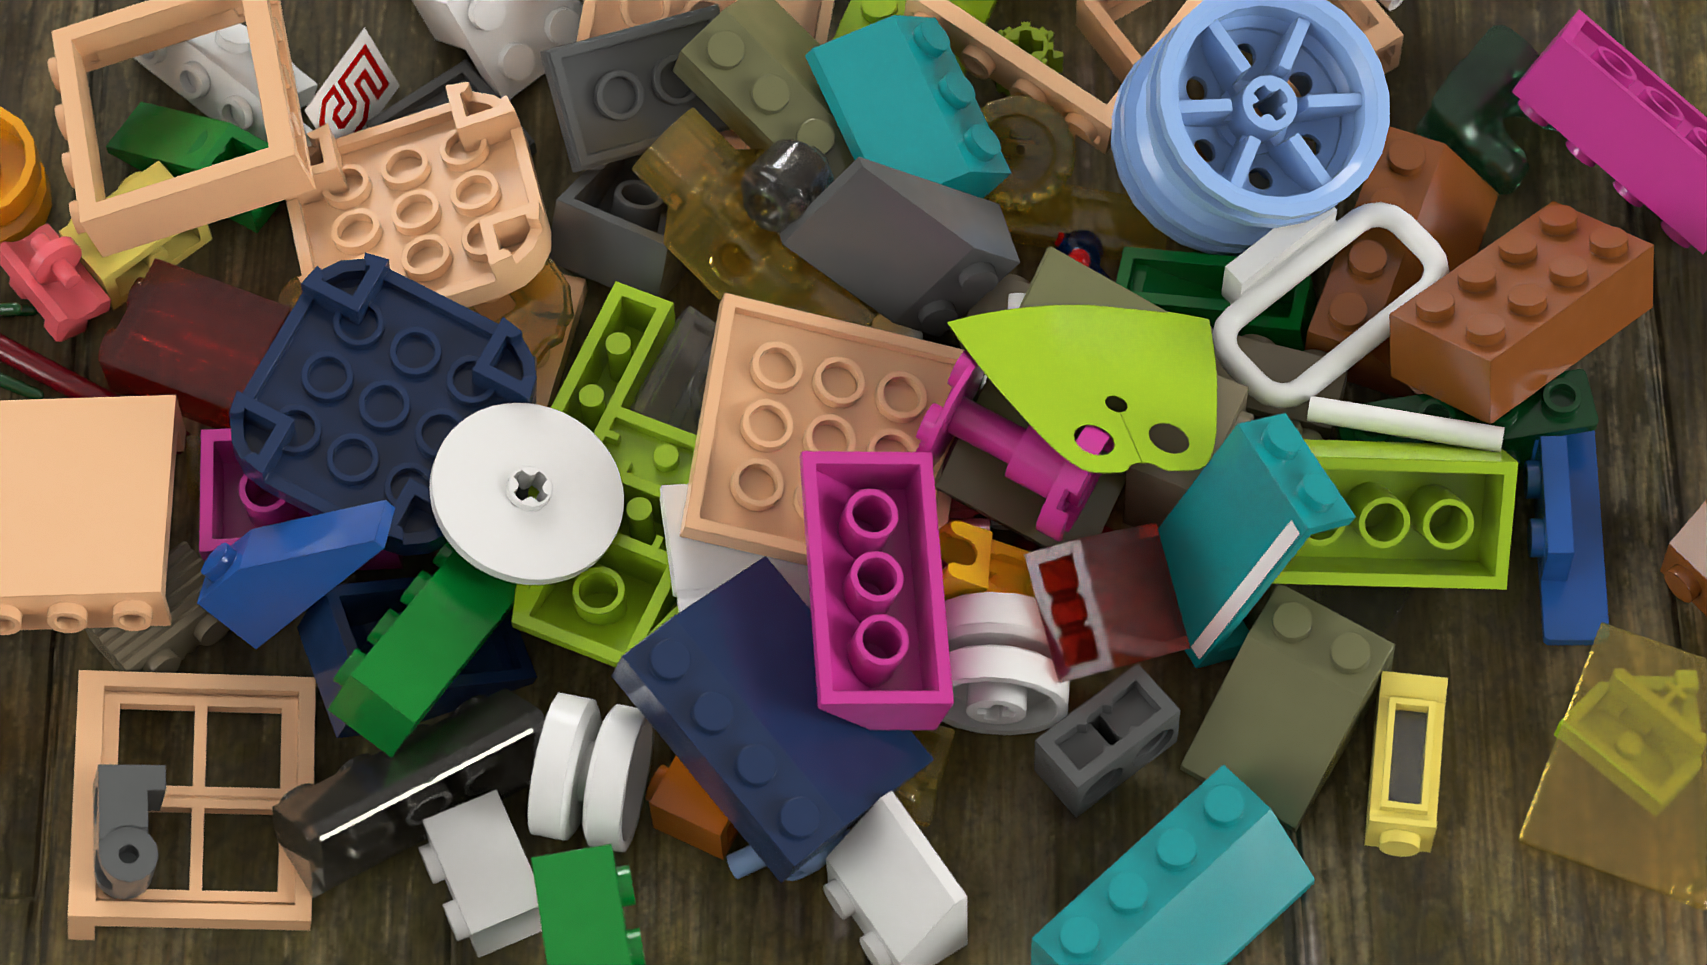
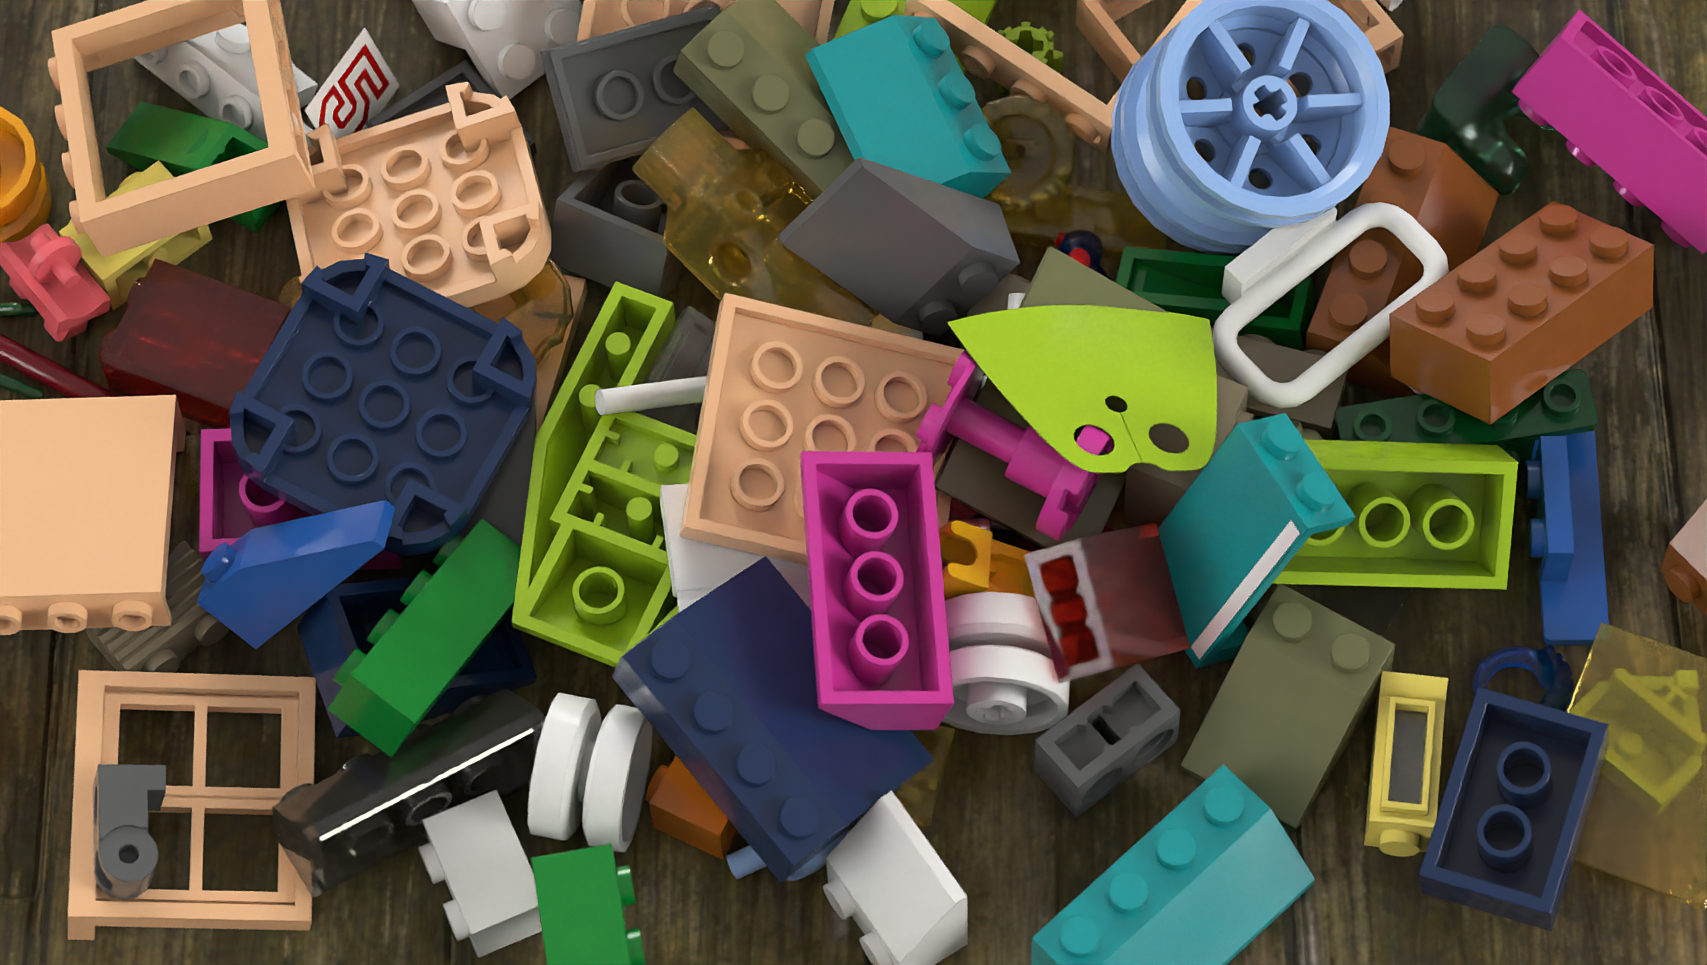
white piece [429,403,624,585] -> none
clear smoke head [741,139,835,233] -> none
white piece [1307,396,1505,452] -> none
none -> white bar [595,376,707,415]
none -> dark blue brick [1419,687,1609,932]
none -> clear blue piece [1473,644,1574,712]

